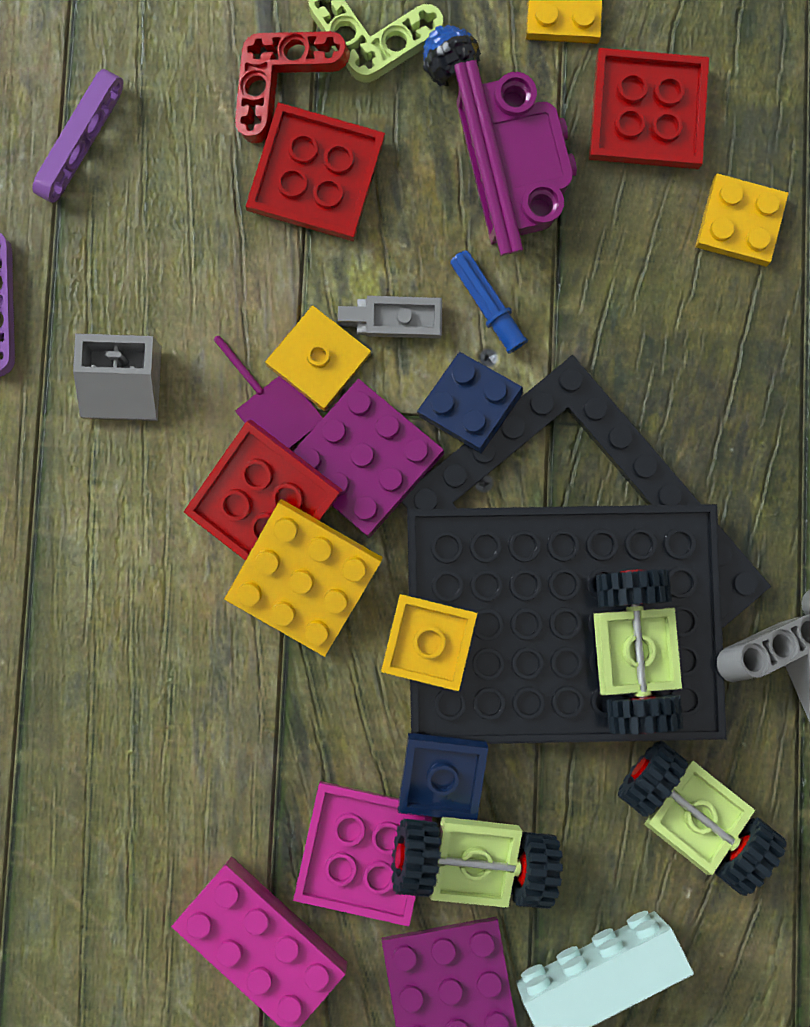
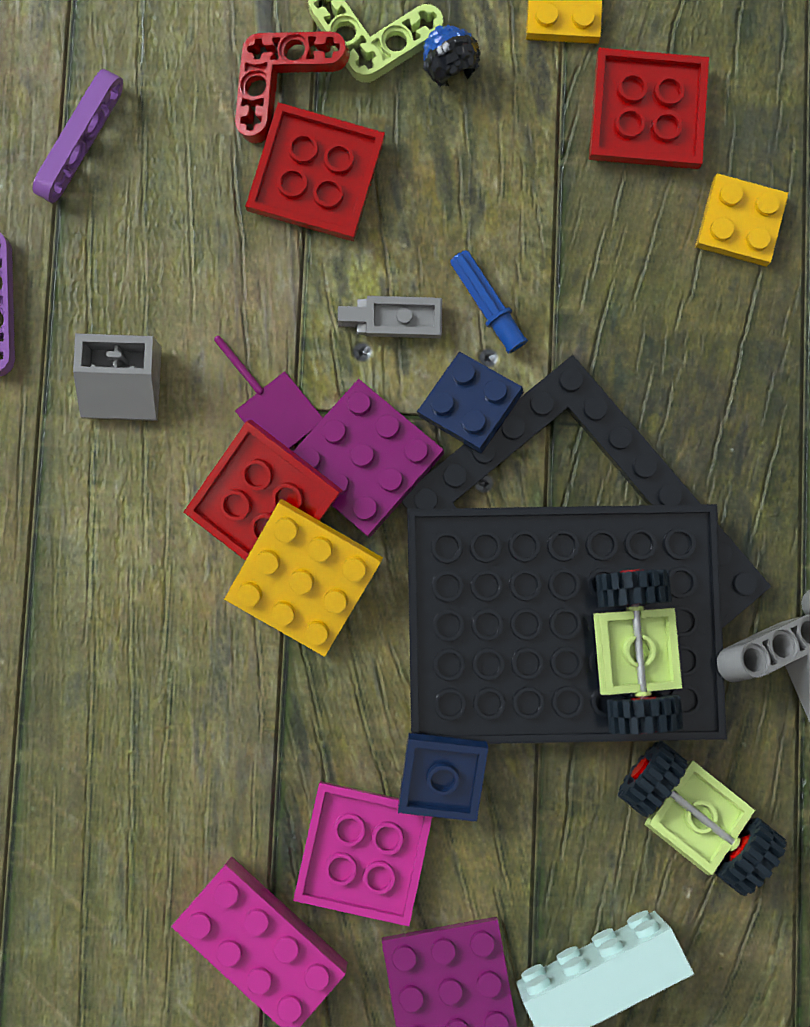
yellow plate [265,305,371,411] -> none
yellow plate [381,594,477,691] -> none
plate [391,817,563,909] -> none
magenta brick [454,60,577,256] -> none

